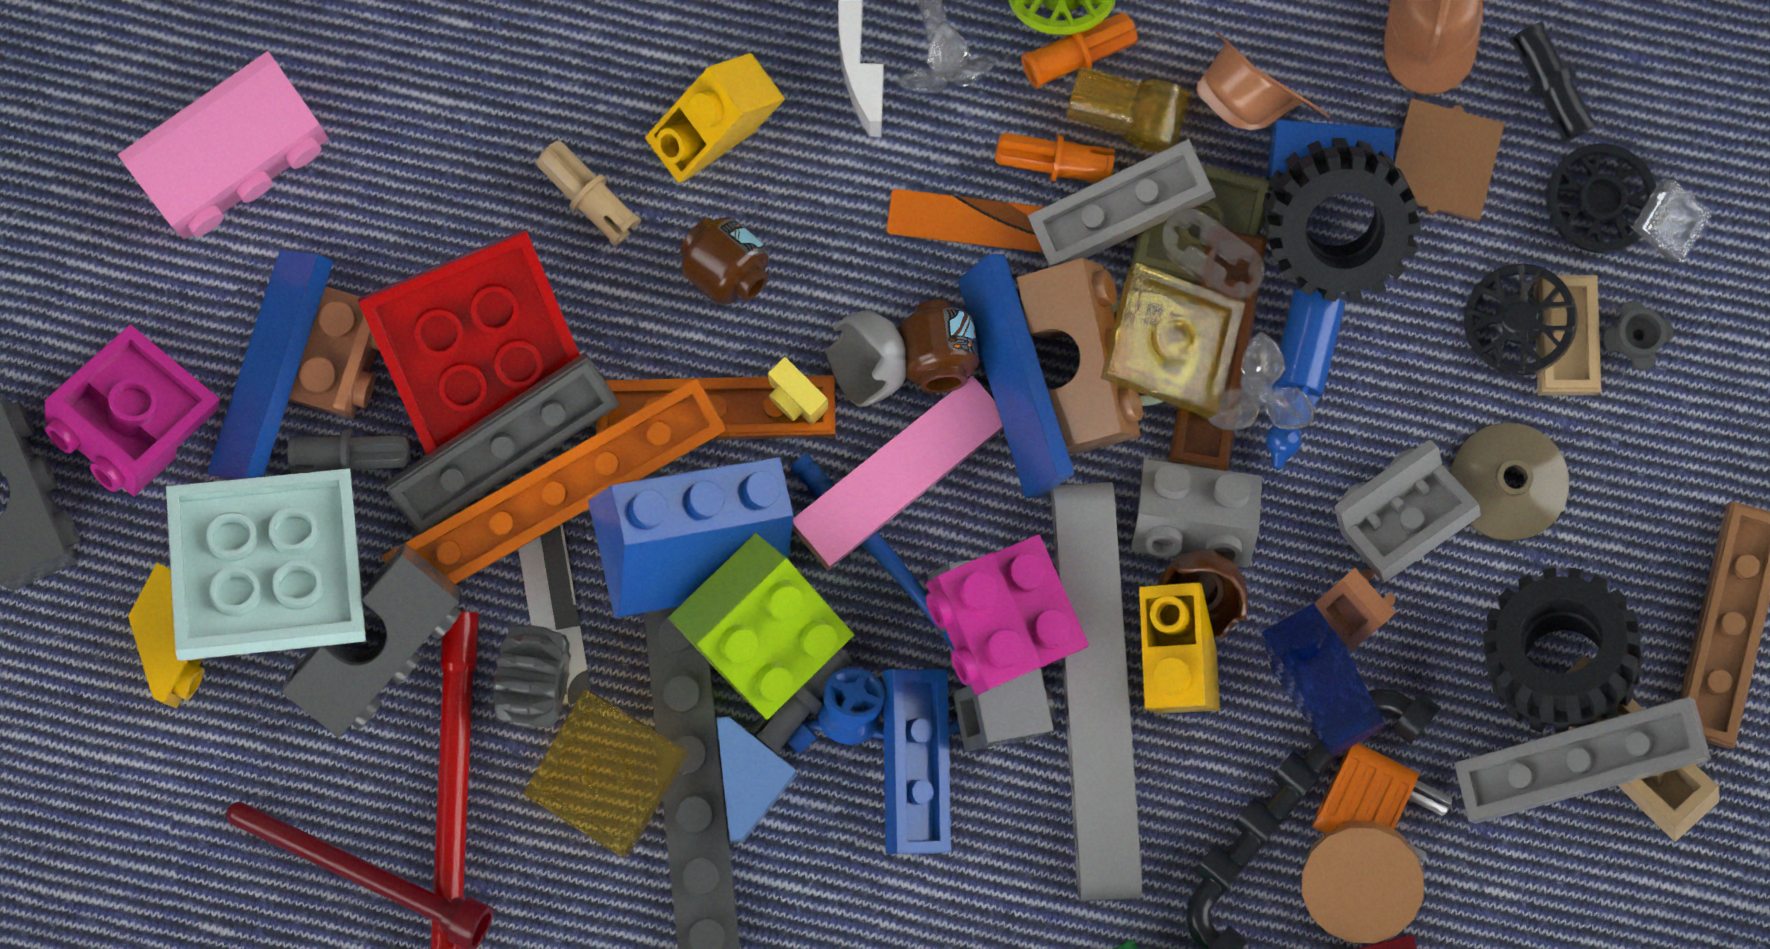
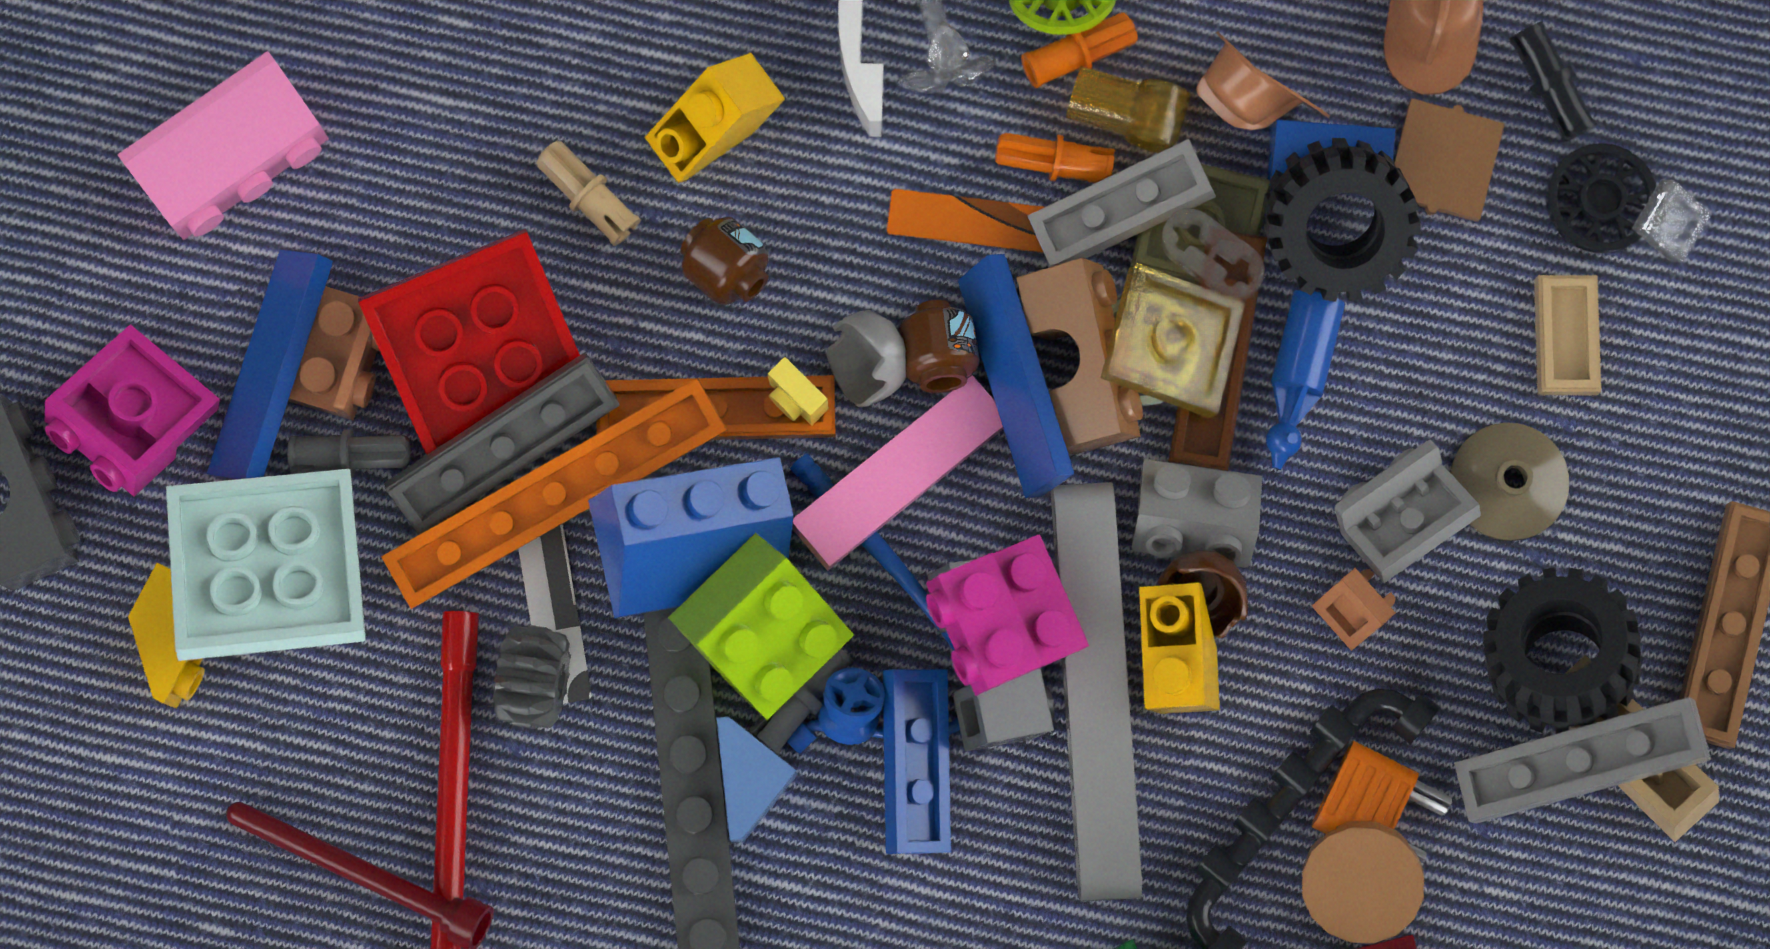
dark grey arch [281,542,461,738] -> none
clear yellow tile [523,689,689,858] -> none
clear plant [1209,332,1314,430] -> none
clear blue slope [1261,603,1385,757] -> none
black wheel [1464,264,1578,375] -> none
dark grey plate [1602,300,1674,371] -> none

